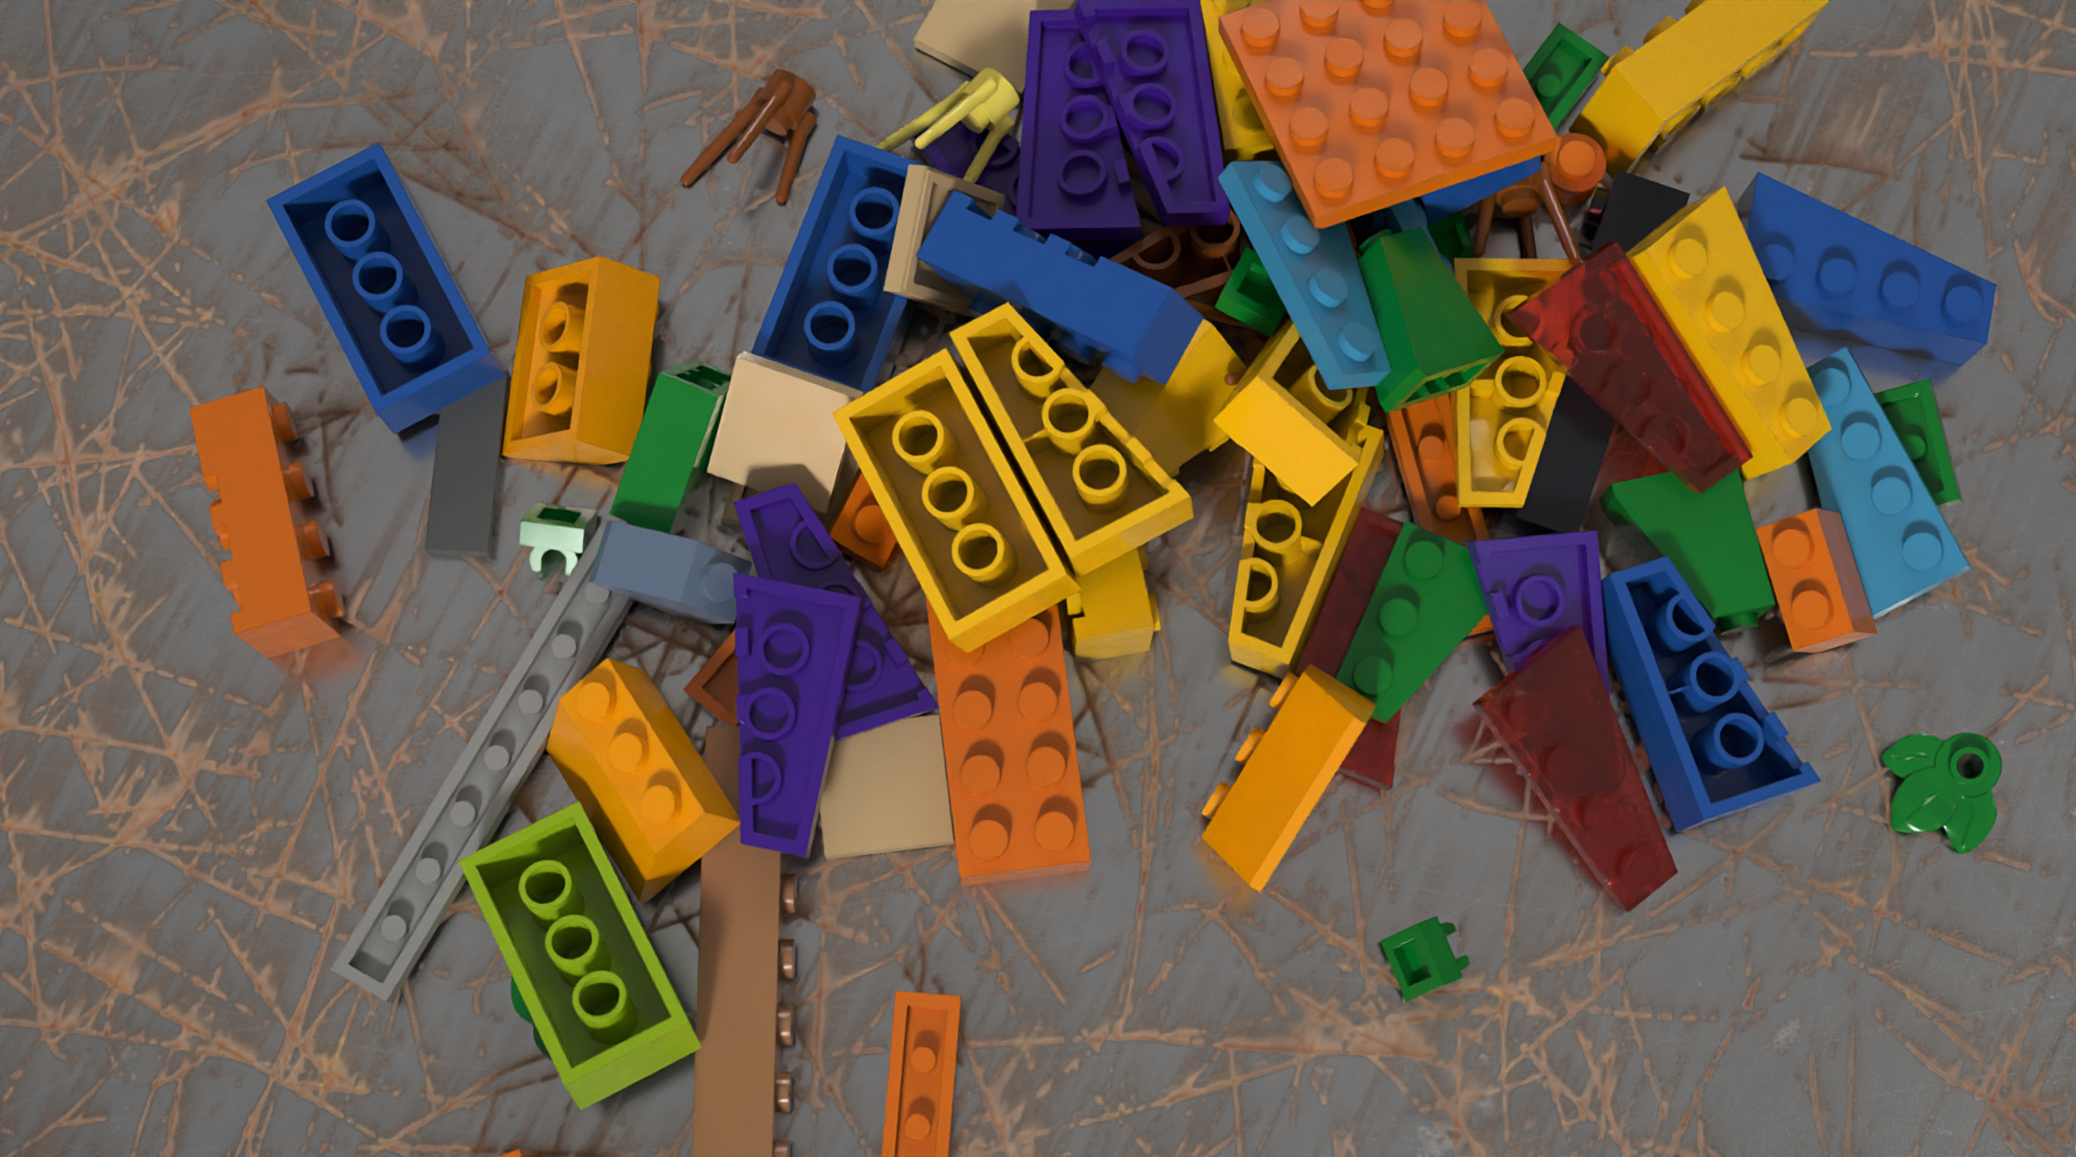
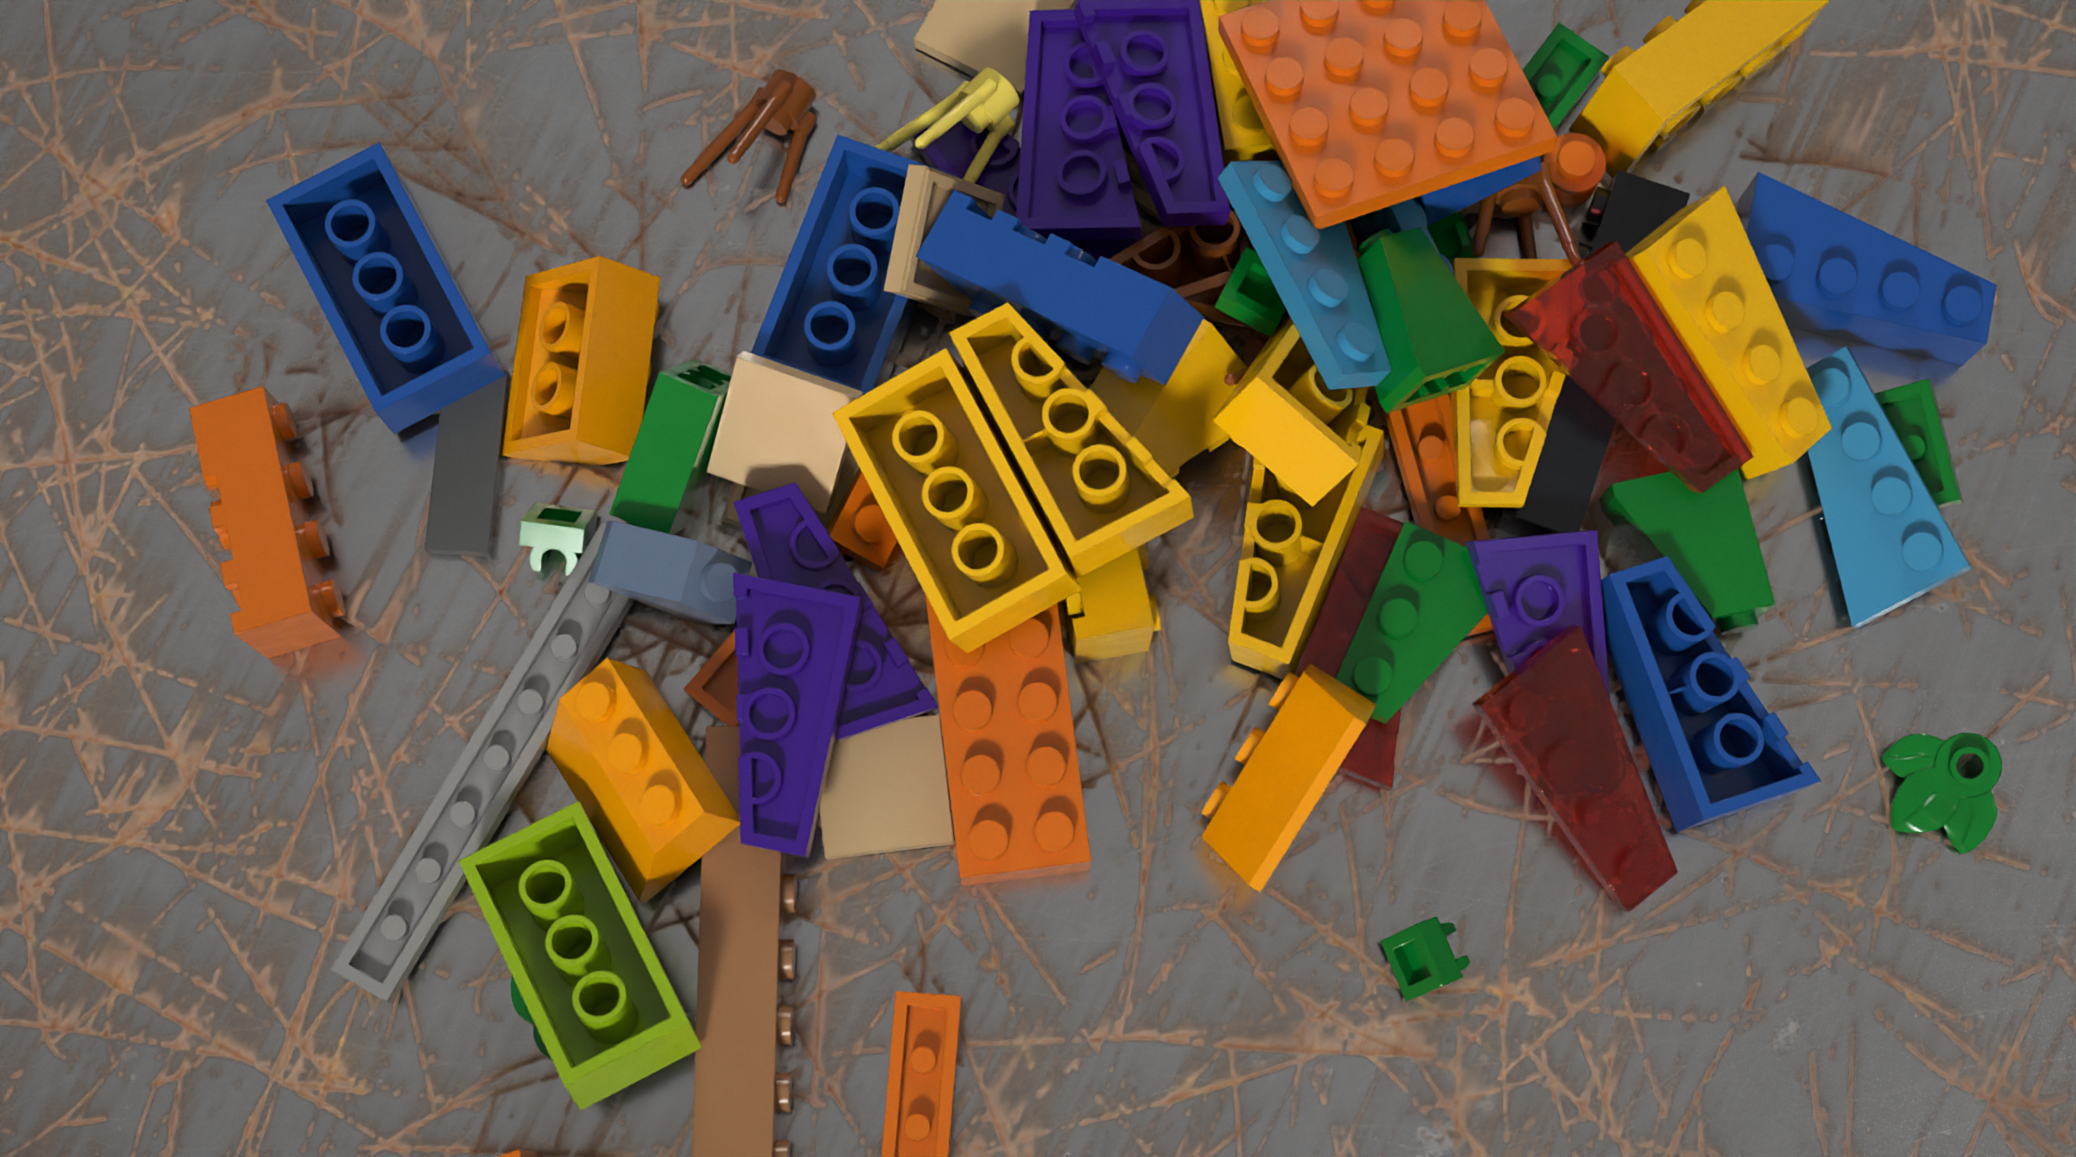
orange brick [1756,508,1878,653] -> none

